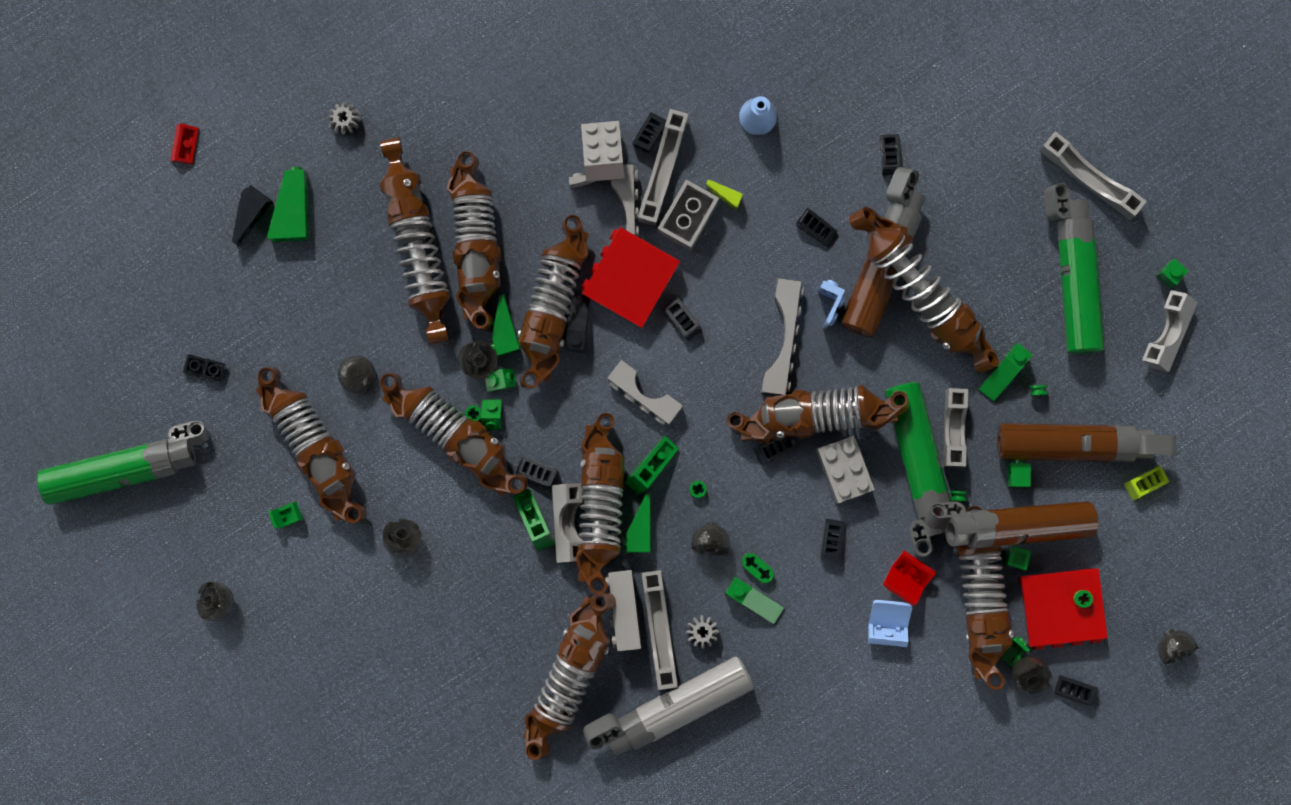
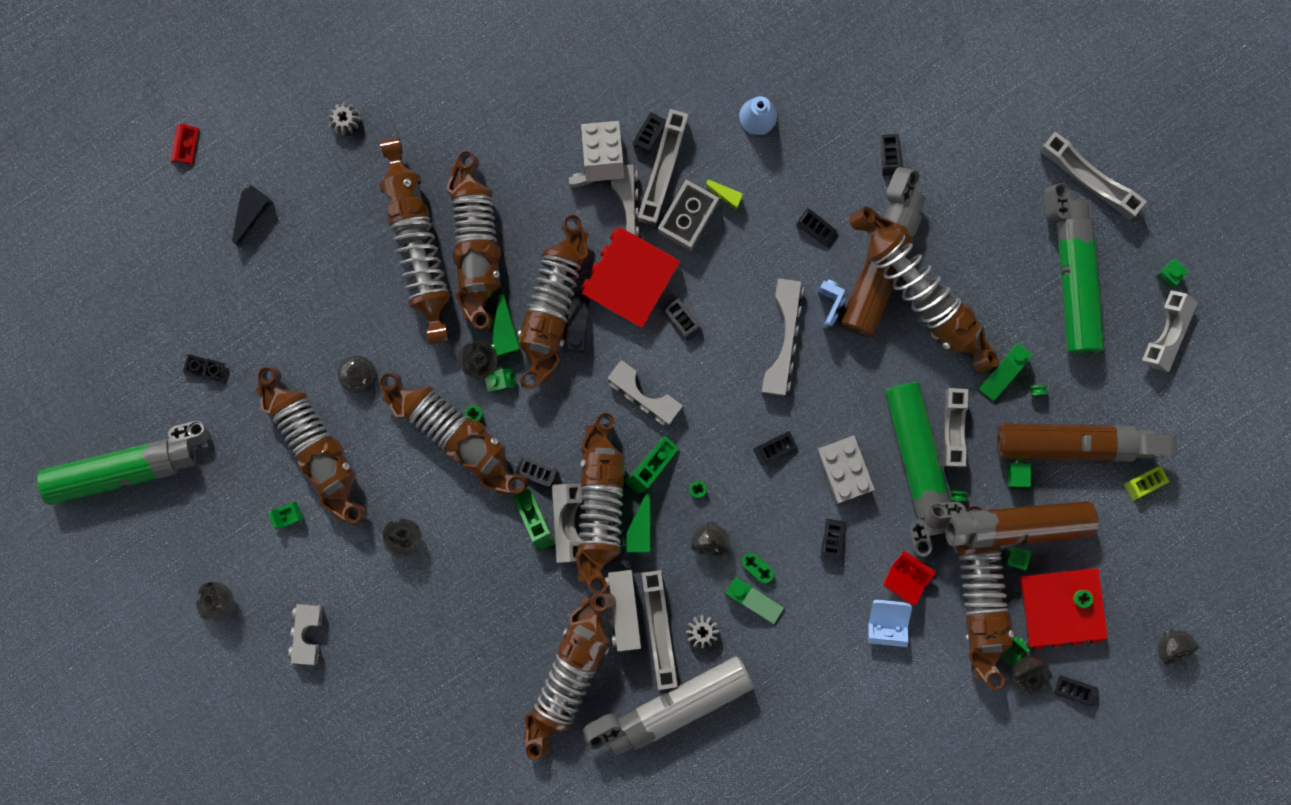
green slope [267,167,309,242] -> none
green bracket [481,400,502,430] -> none
piece [726,385,910,443] -> none
none -> light grey arch [288,604,323,665]

